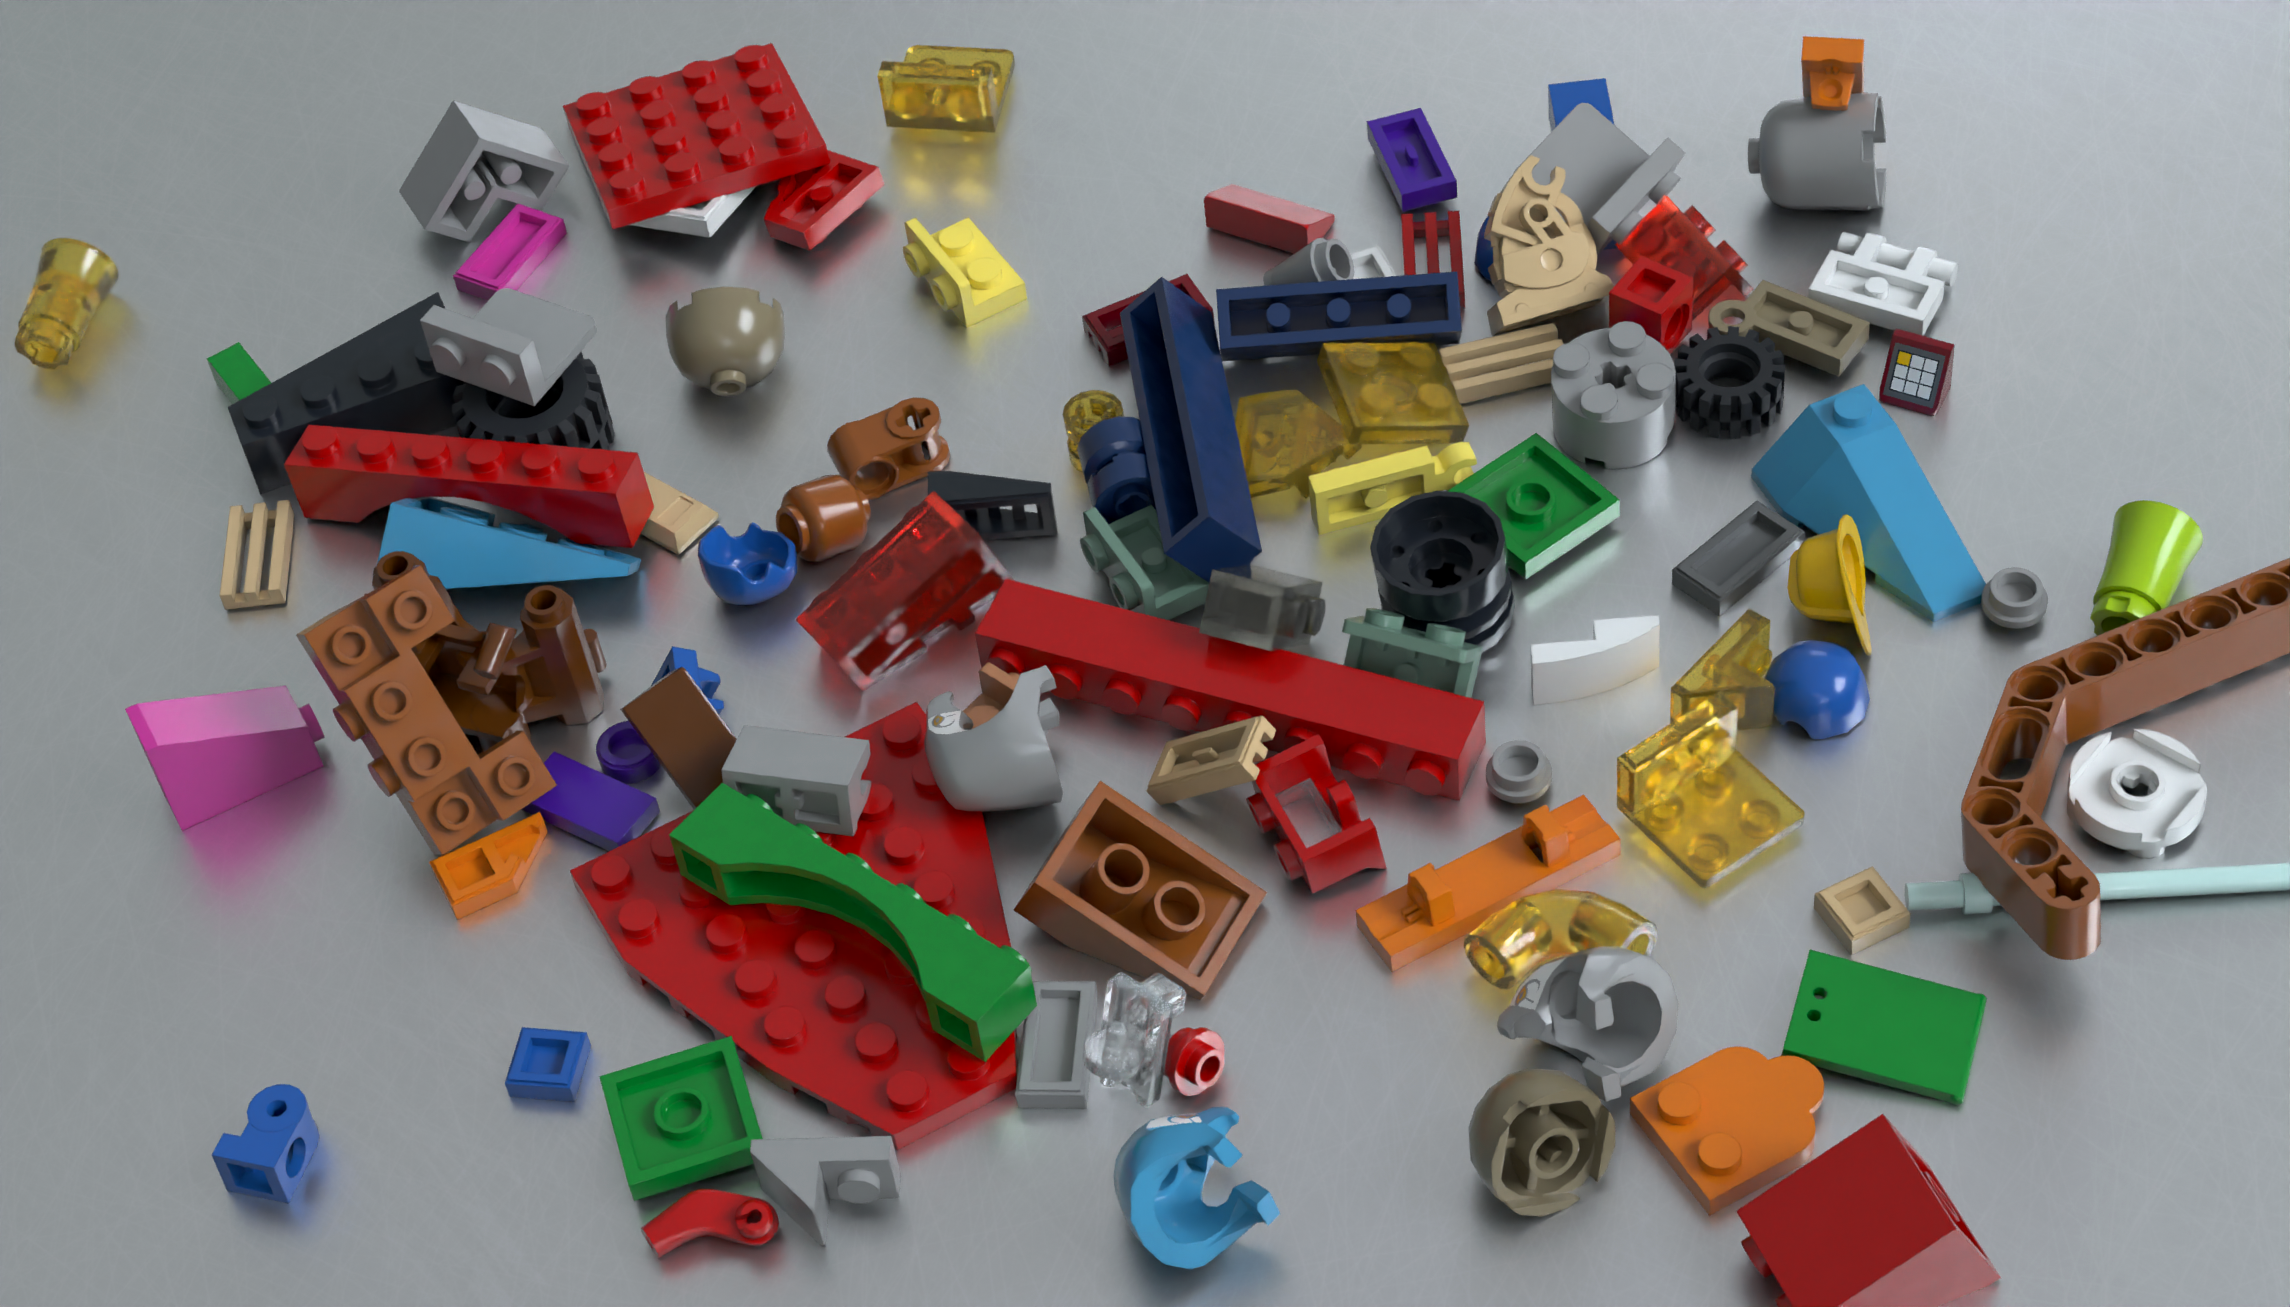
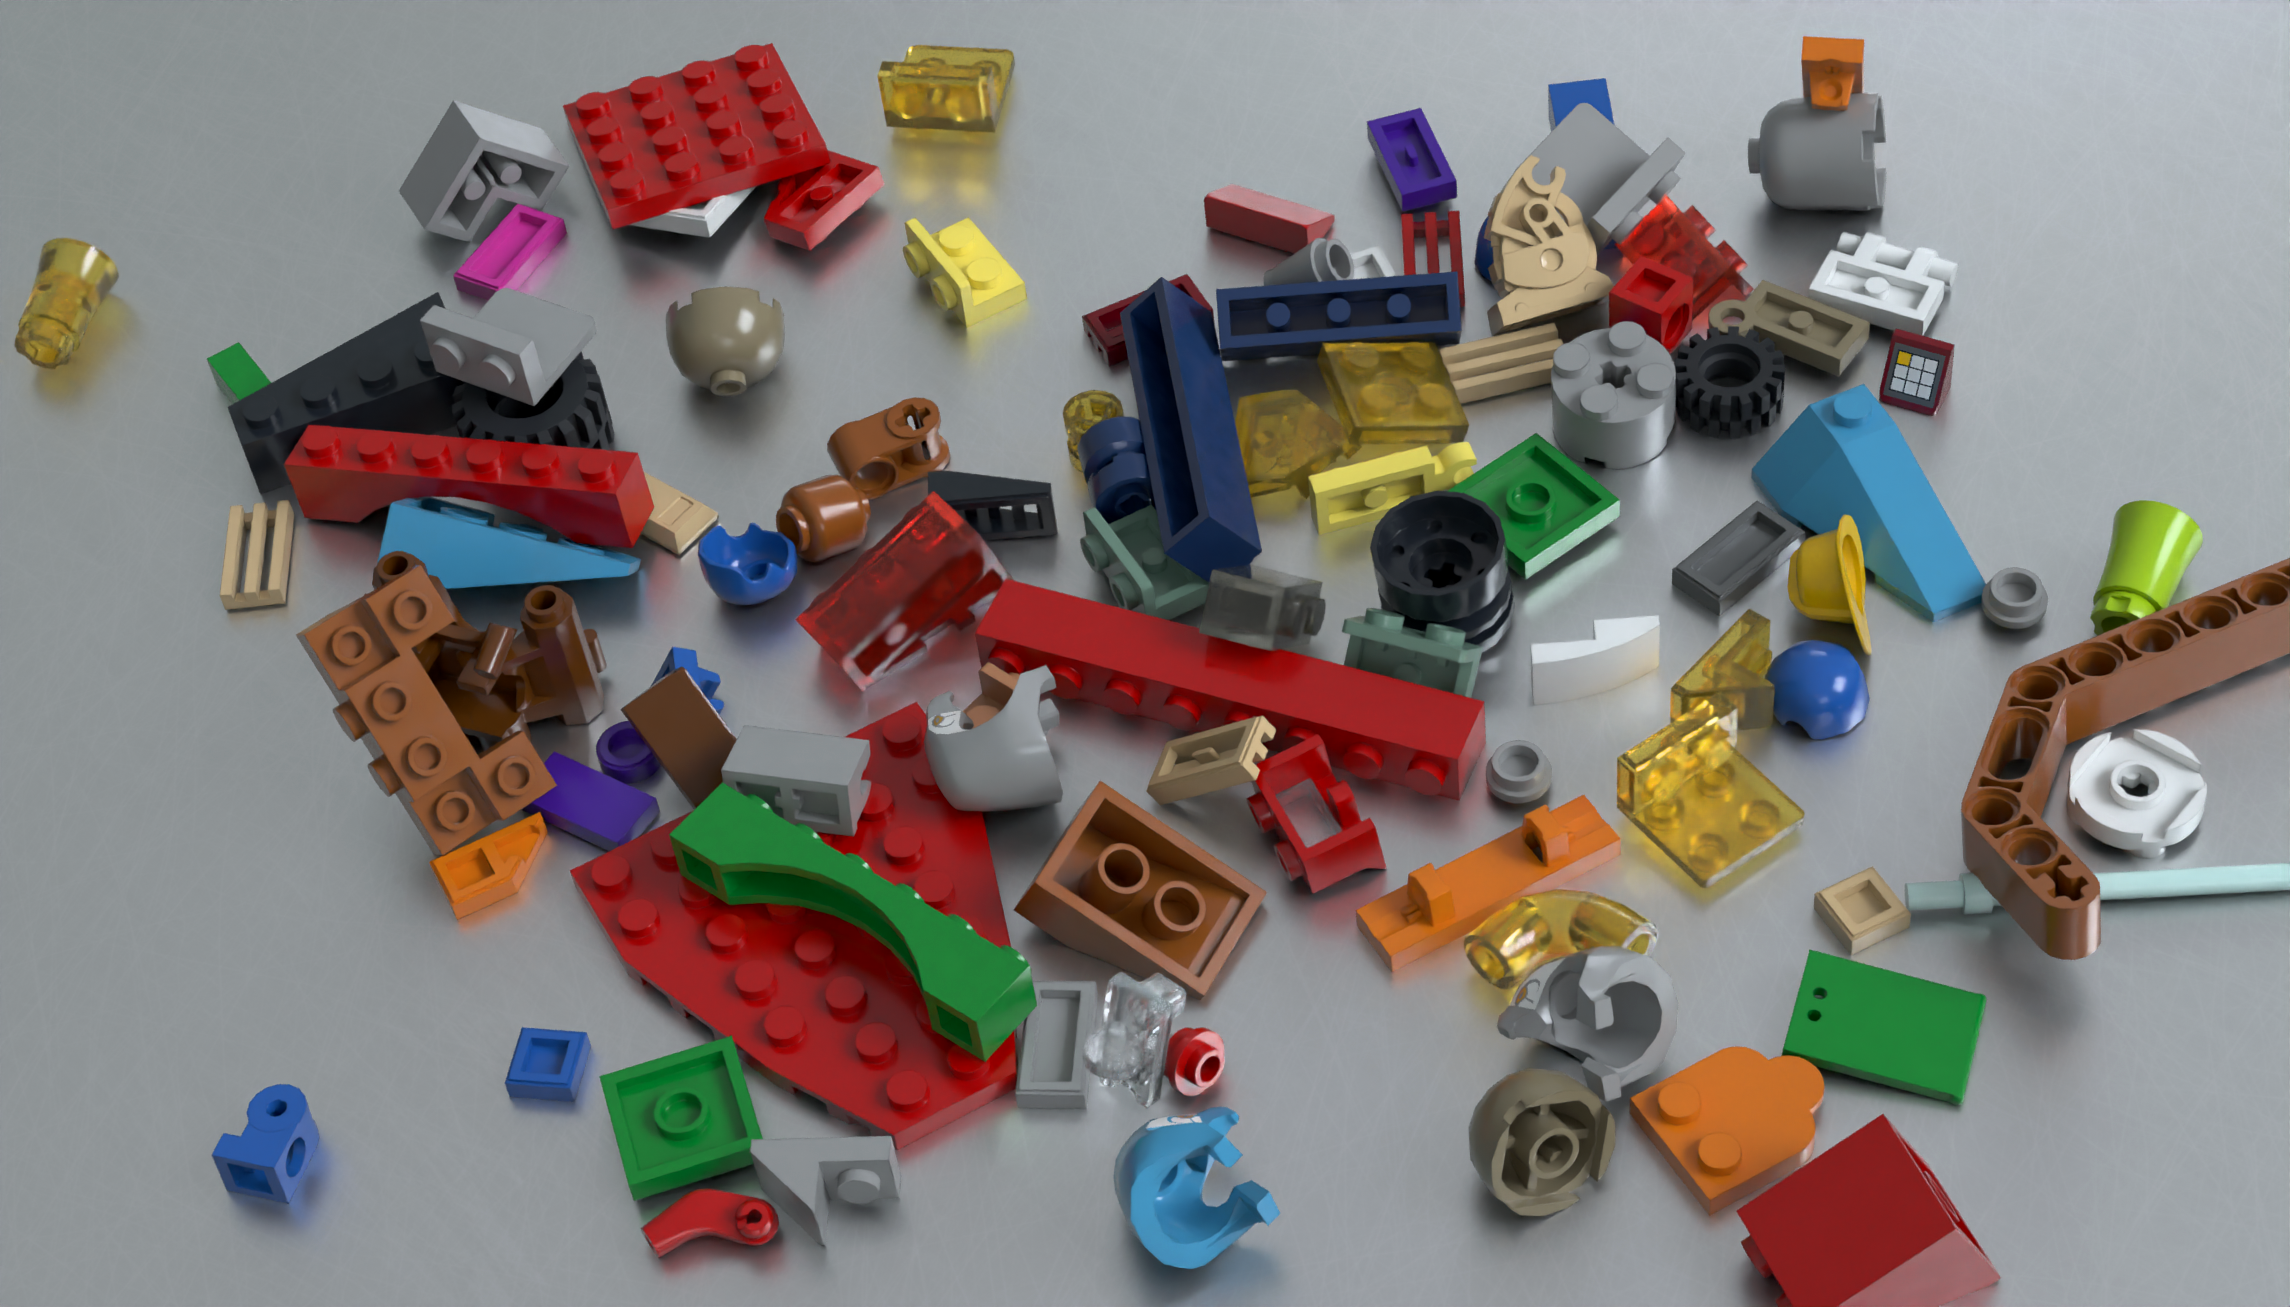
dark pink slope [125,685,325,831] -> none

